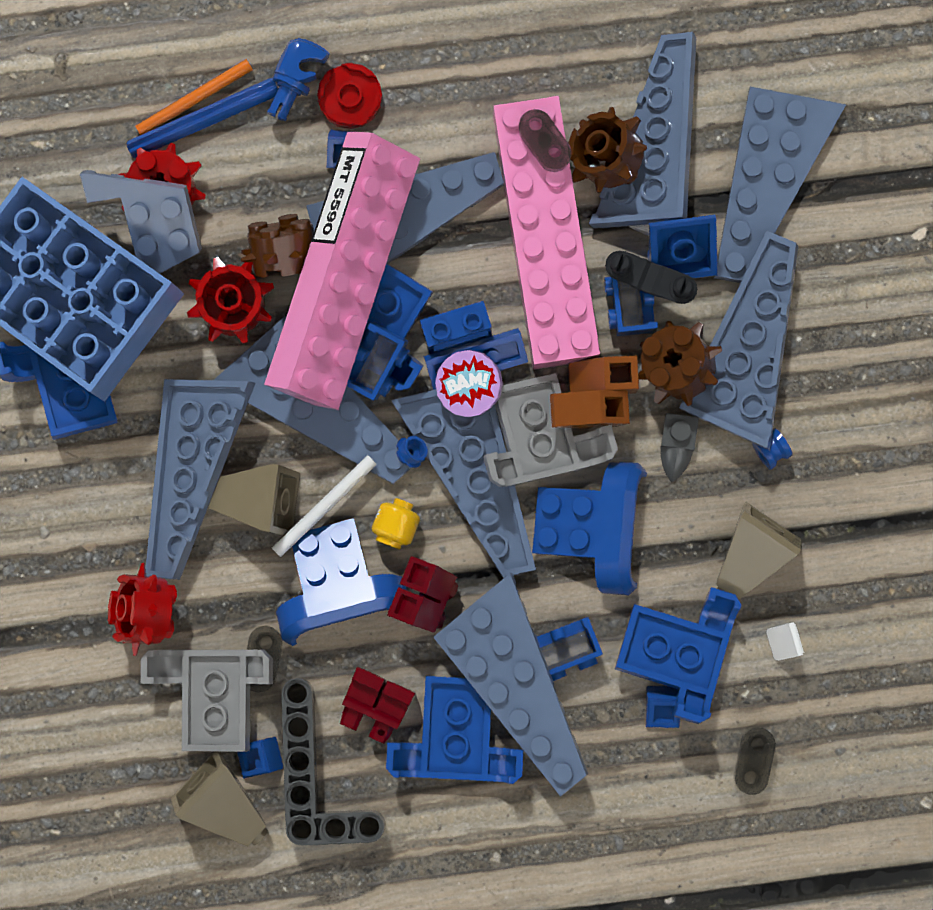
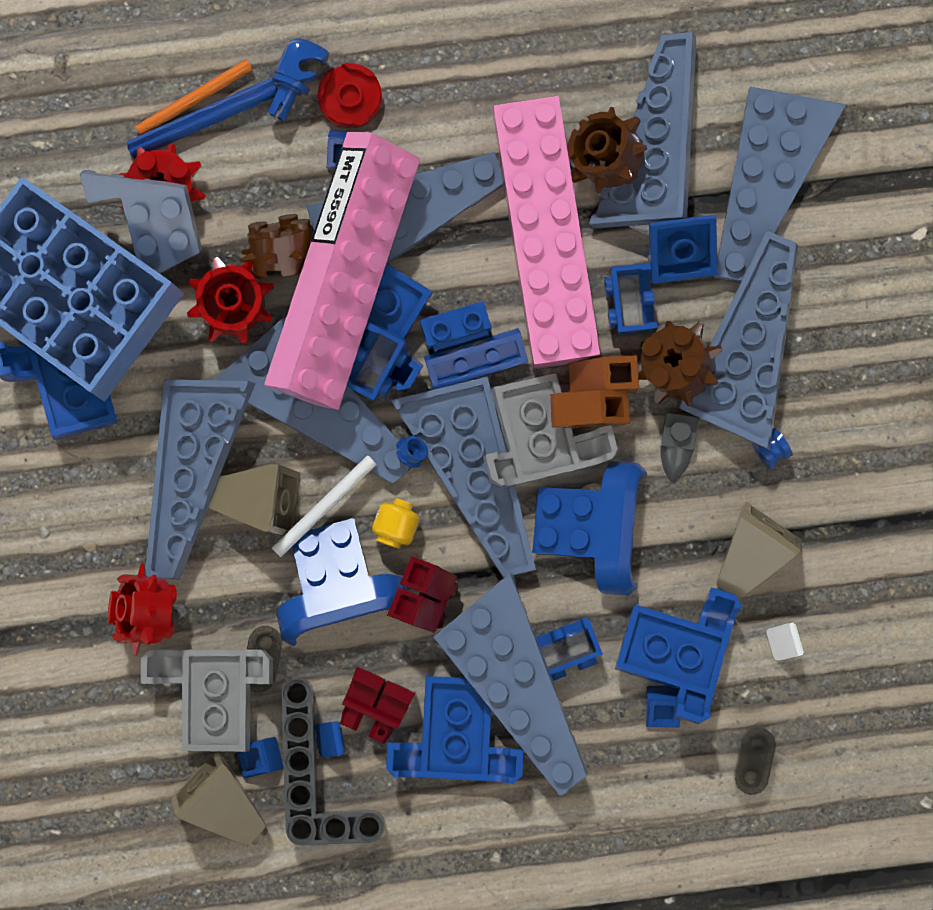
tile [435,350,503,417] -> none
clear smoke plate [519,109,571,172] -> none
black piece [605,250,698,304] -> none
none -> blue slope [315,720,346,757]

